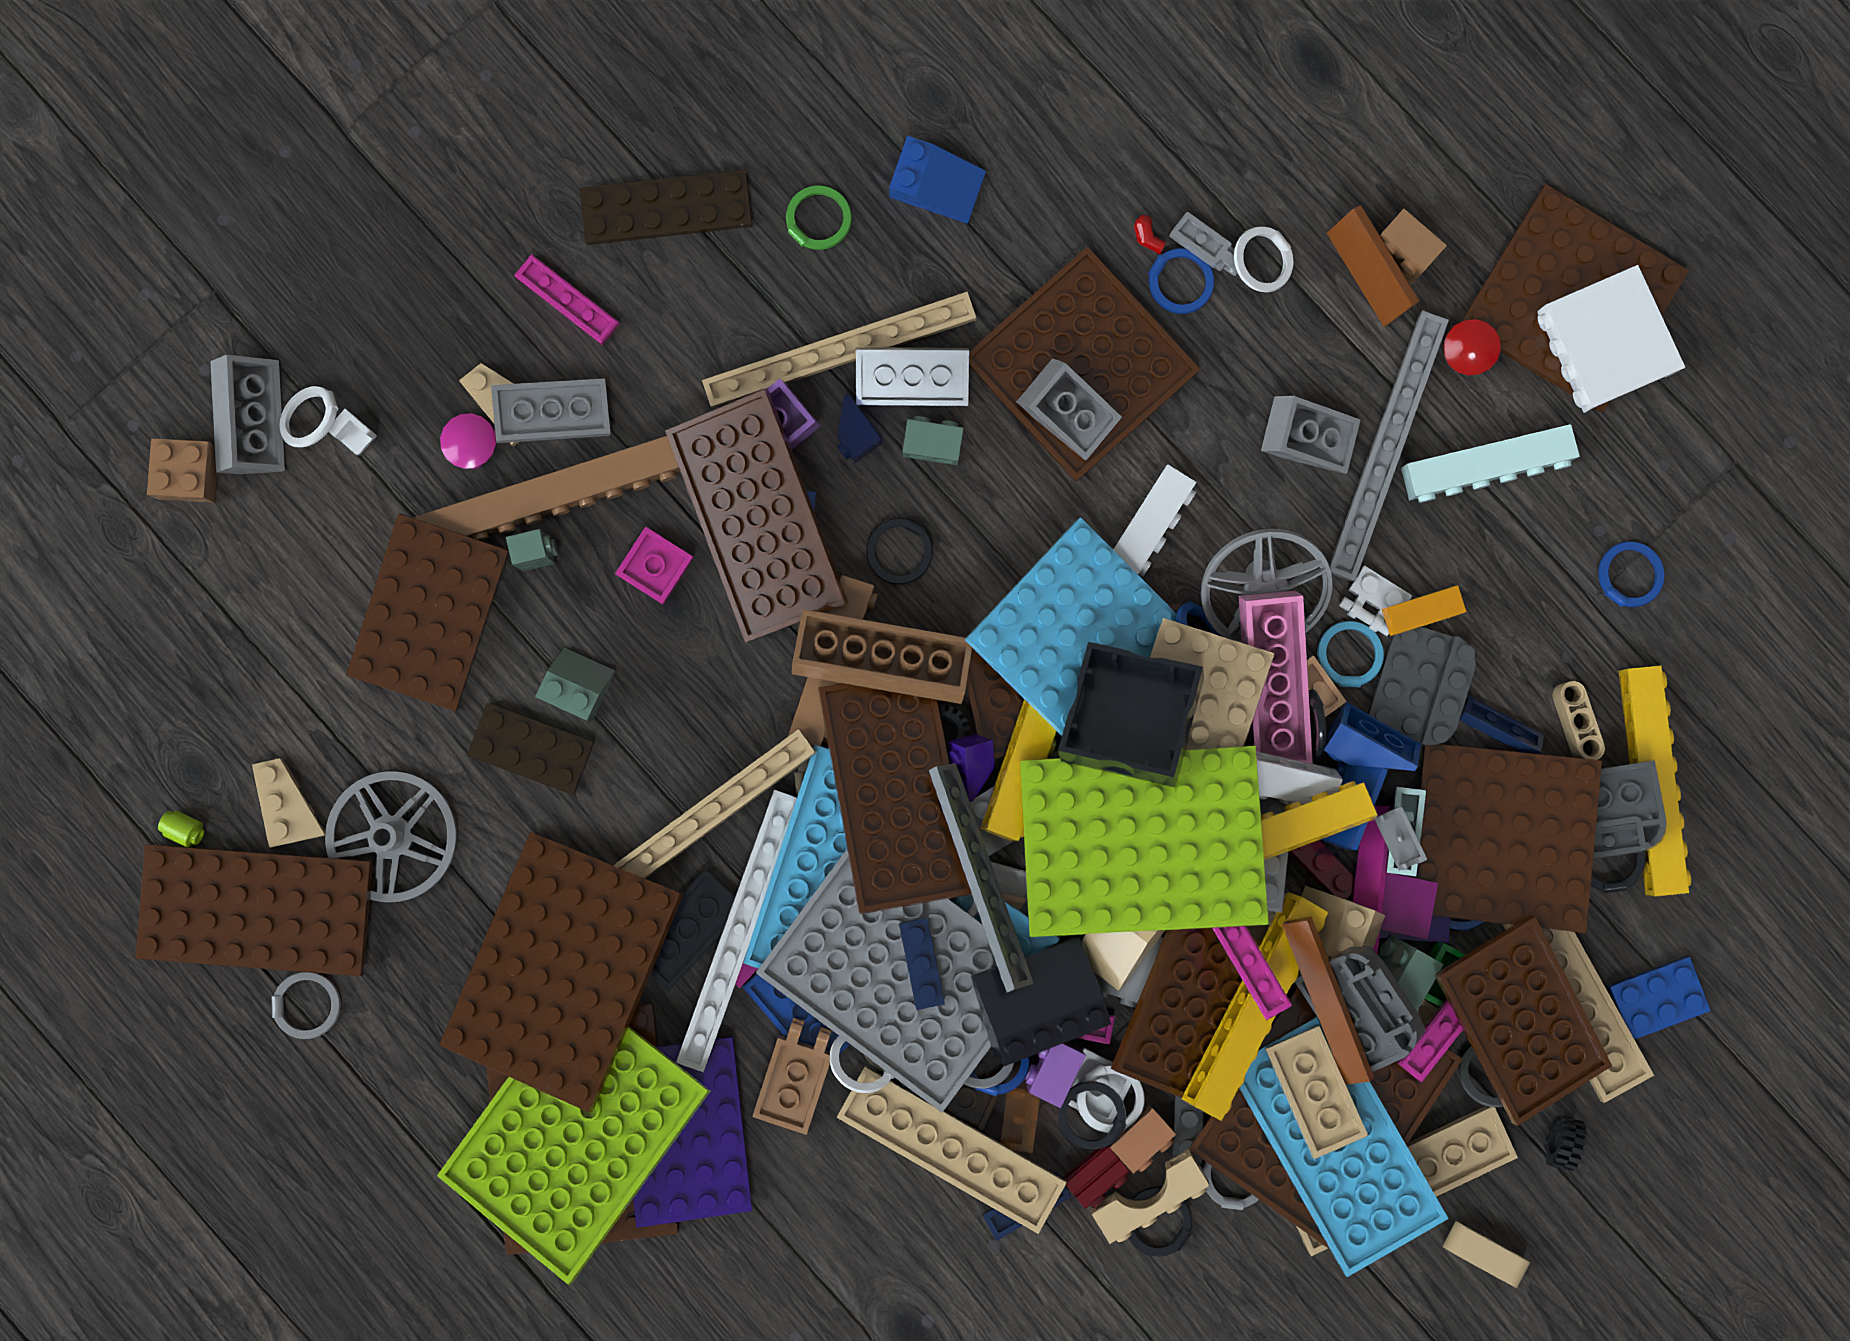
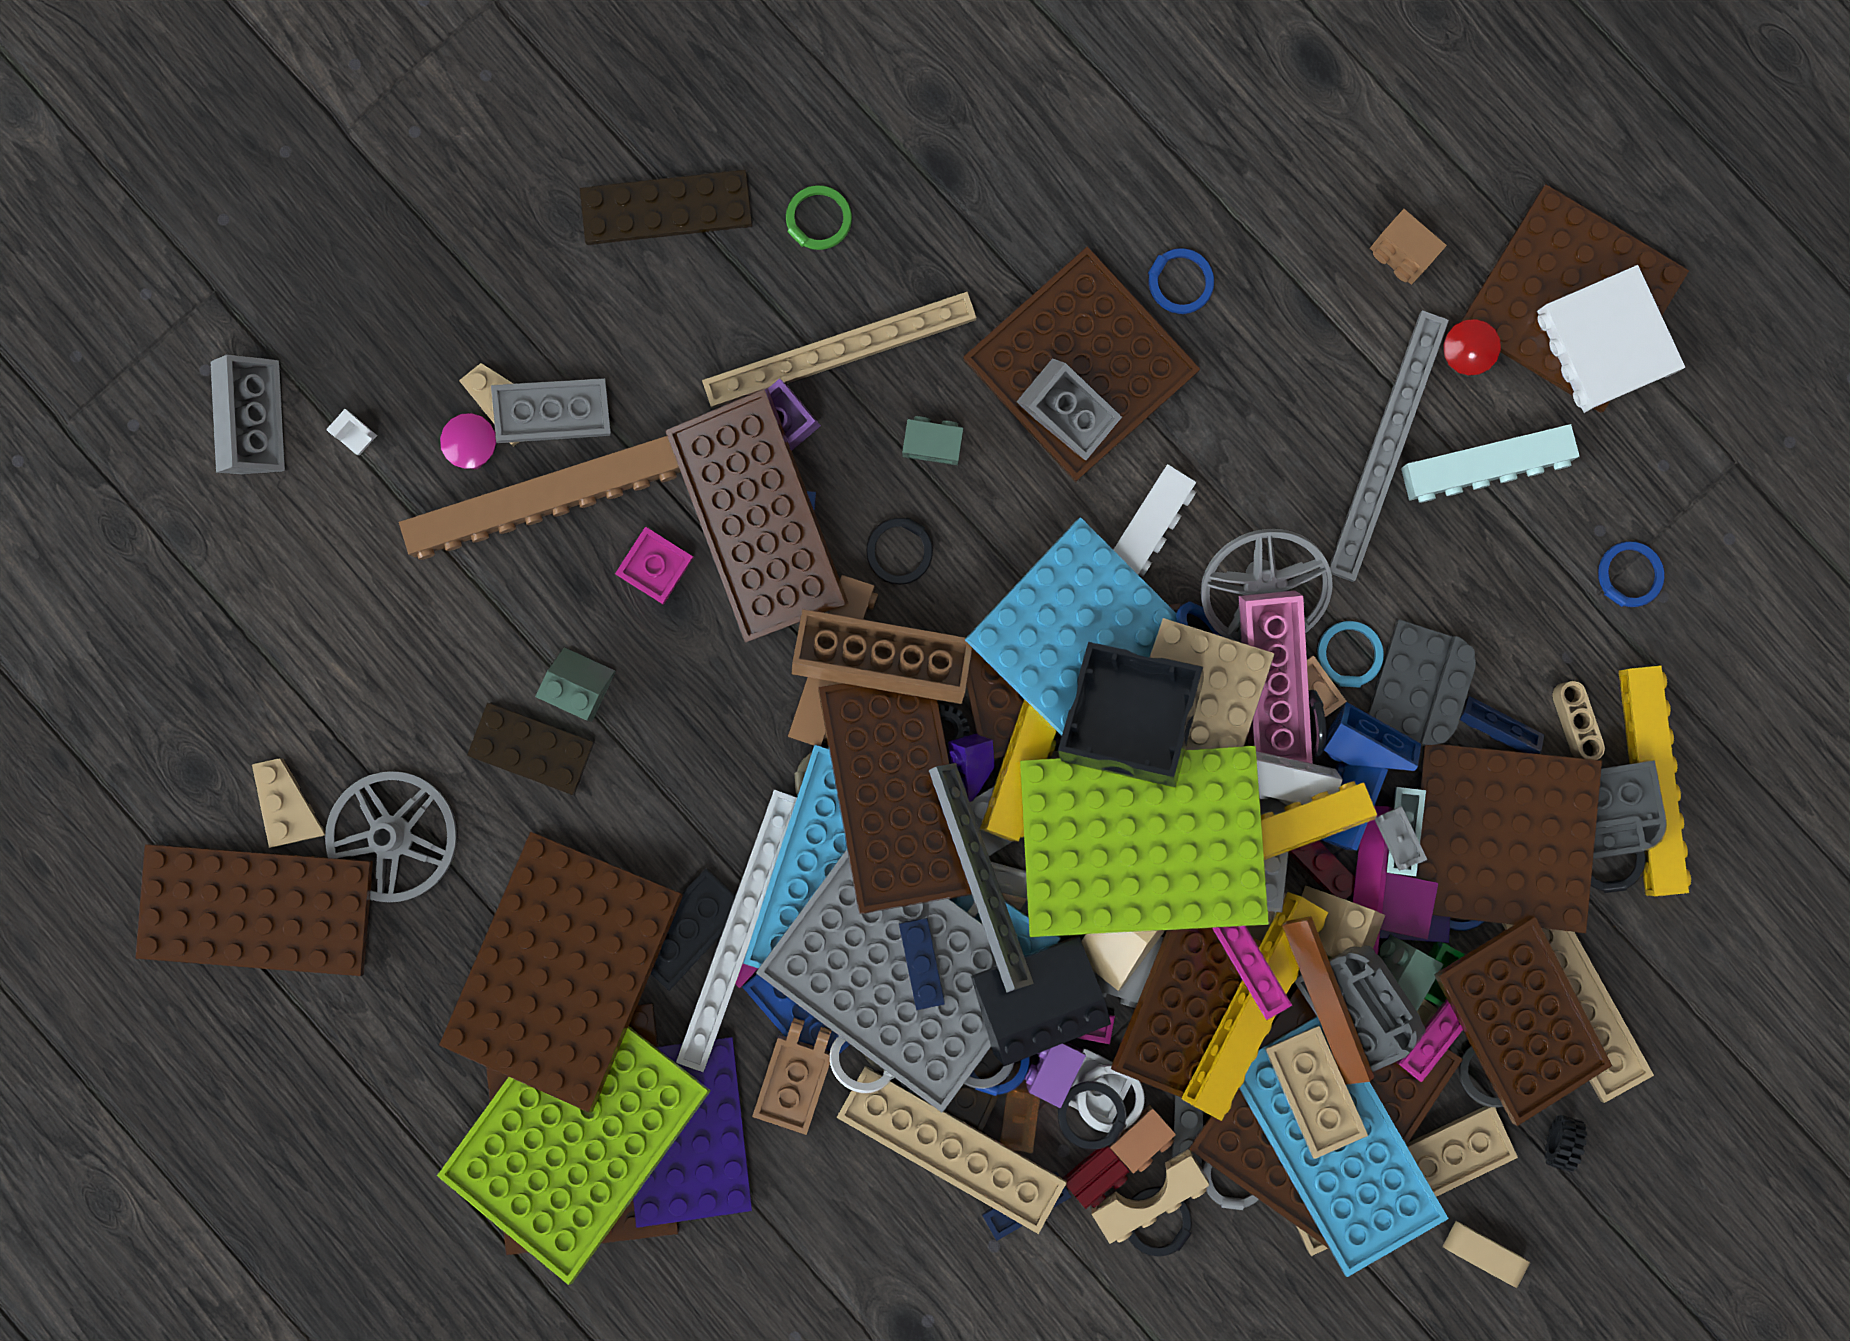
medium nougat brick [147,438,217,503] -> none
lime brick [158,810,205,848] -> none
light grey piece [272,972,341,1039] -> none
white piece [279,386,338,447] -> none
reddish brown plate [346,513,509,711] -> none
sand green brick [506,529,558,571] -> none
dark pink tile [514,254,619,346] -> none
tan plate [613,729,817,879] -> none
clear blue slope [837,394,882,463] -> none
plate [856,347,969,406] -> none
blue slope [889,136,986,224] -> none
red arm [1134,215,1166,254] -> none
light grey hinge [1169,212,1237,276] -> none
white piece [1234,226,1293,292] -> none
light grey slope [1261,396,1360,474] -> none
dark orange tile [1327,205,1419,327] -> none
white plate [1339,566,1412,636] -> none
light orange tile [1382,585,1466,636] -> none
blue plate [1607,956,1711,1040] -> none

